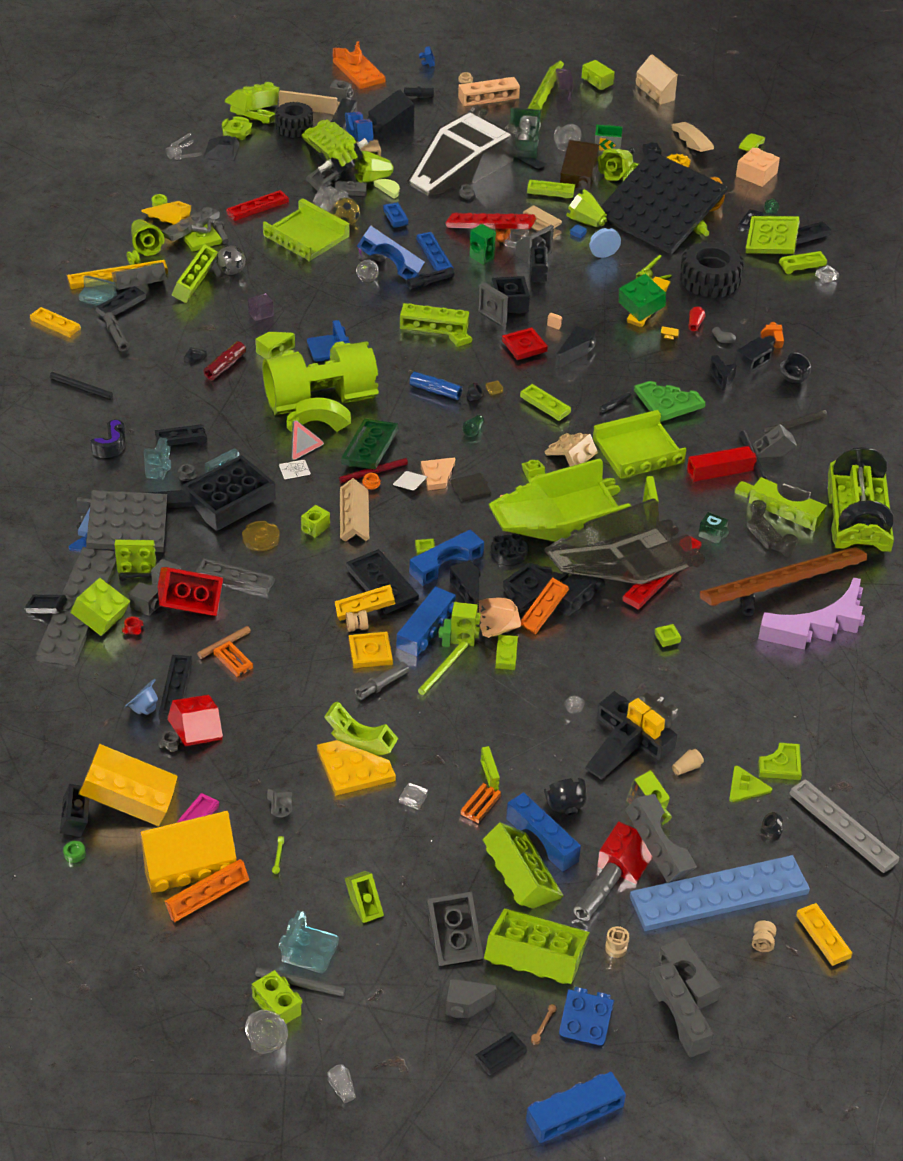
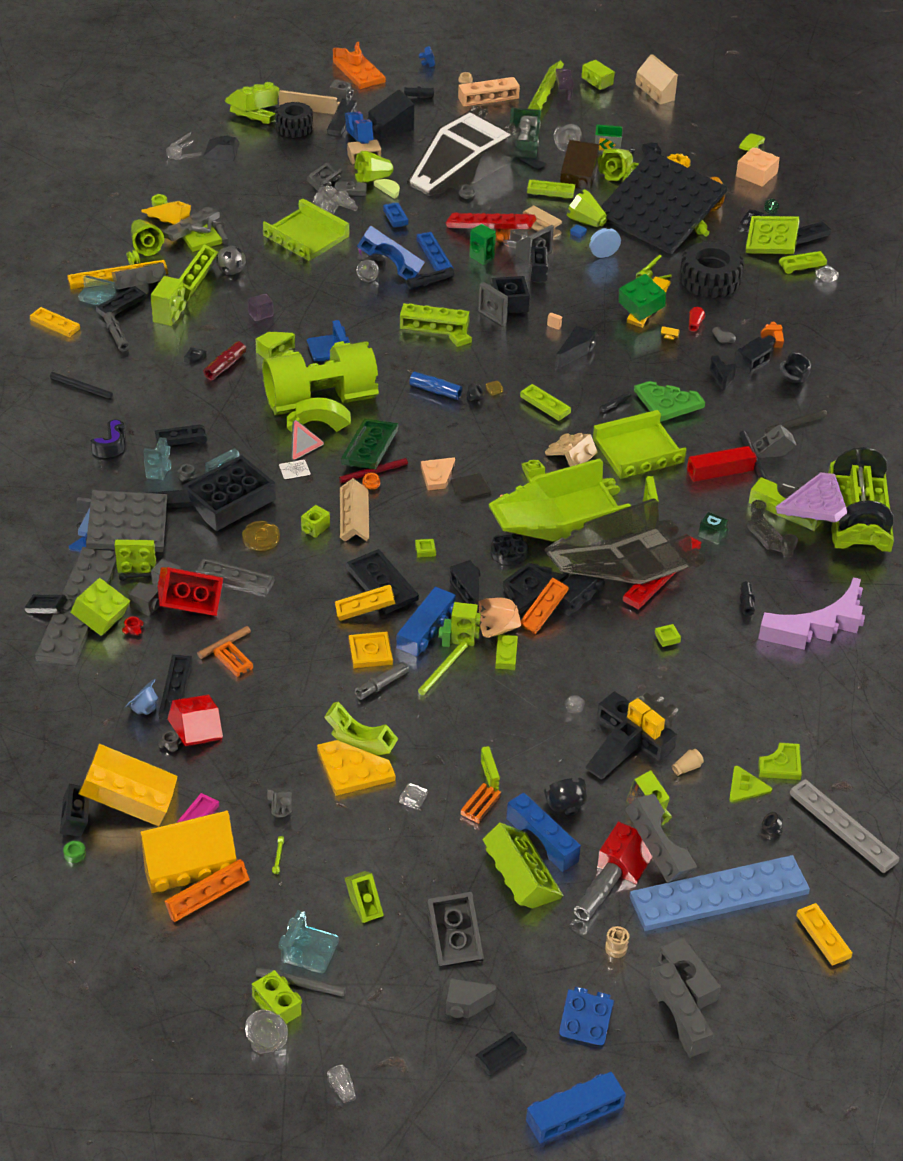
lime plate [222,116,252,140] -> none
red tile [226,190,289,221] -> none
lime piece [302,119,368,173] -> none
clear yellow piece [332,198,360,226] -> none
tan wheel [346,610,368,632] -> none
white sticker [393,471,427,490] -> none
blue arch [409,529,484,586] -> none
clear green cone [462,415,484,437] -> none
lime slope [484,908,590,984] -> none
red plate [502,327,548,360] -> none
medium nougat hinge [531,1004,557,1044] -> none
tan slope [672,122,714,152] -> none
dark orange plate [700,547,867,606] -> none
lime piece [735,481,753,498] -> none
tan wheel [752,920,776,952] -> none
none -> lime brick [151,276,186,326]
none -> lavender plate [776,473,847,522]

